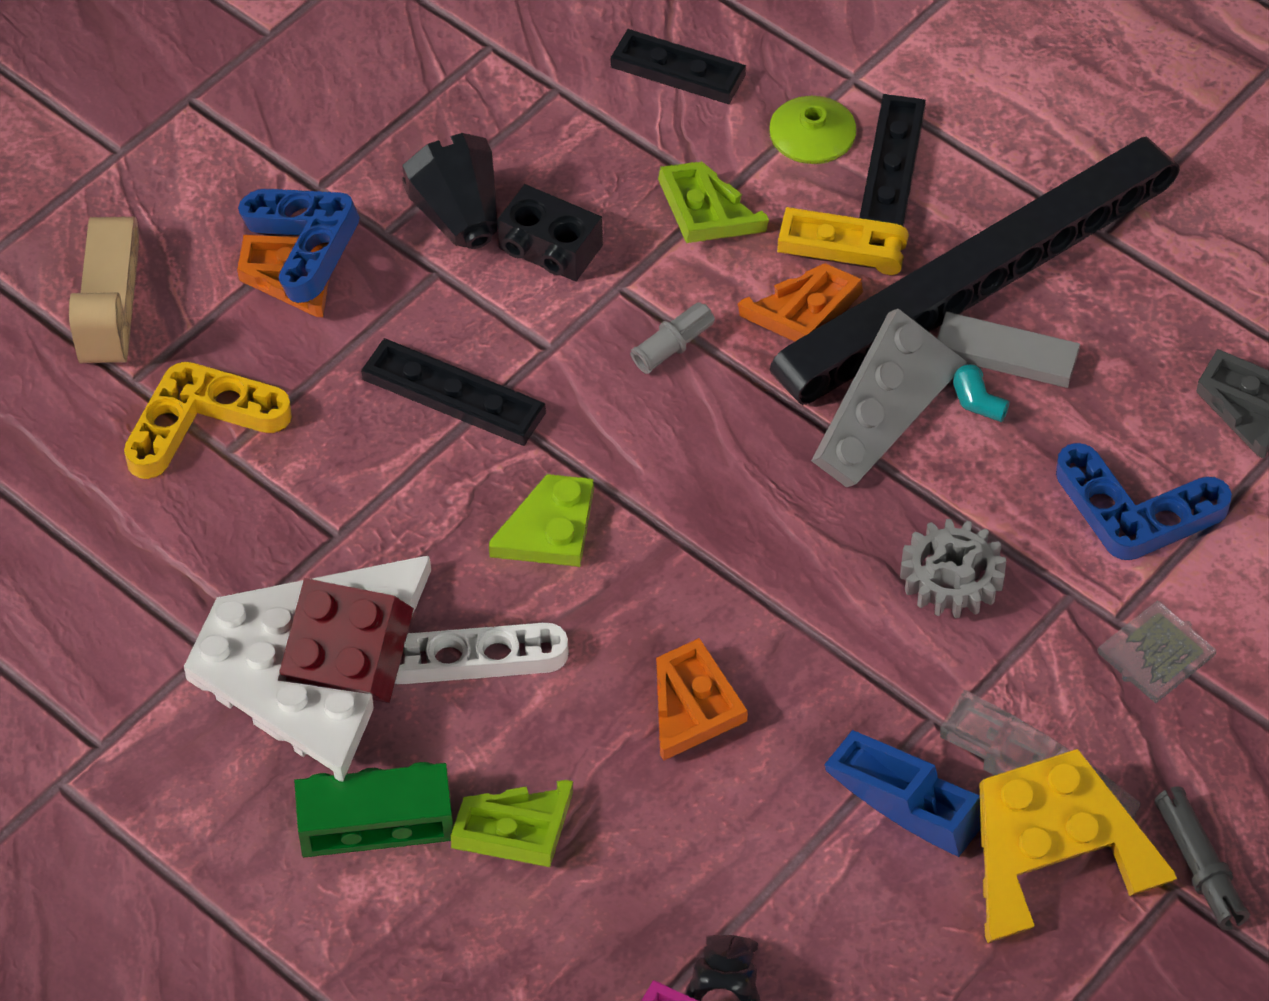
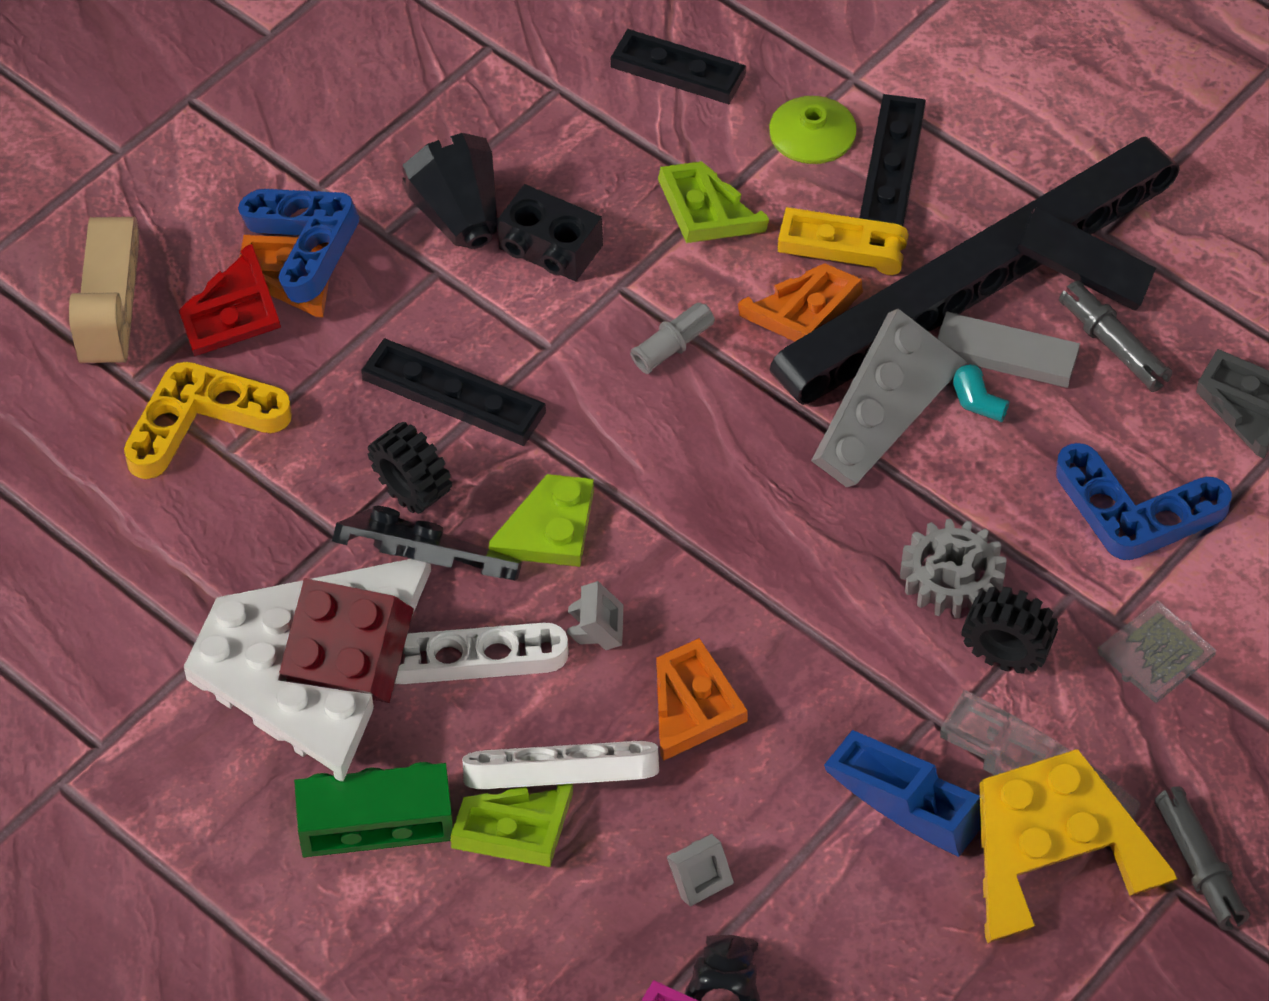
none -> red wing [179,244,281,357]
none -> black wing [332,506,523,581]
none -> black tyre [368,422,452,514]
none -> white beam [462,741,659,789]
none -> light grey tile [567,581,624,650]
none -> light grey tile [667,834,734,907]
none -> black tyre [961,586,1058,673]
none -> black tile [1015,207,1156,311]
none -> dark grey pin [1059,280,1173,392]

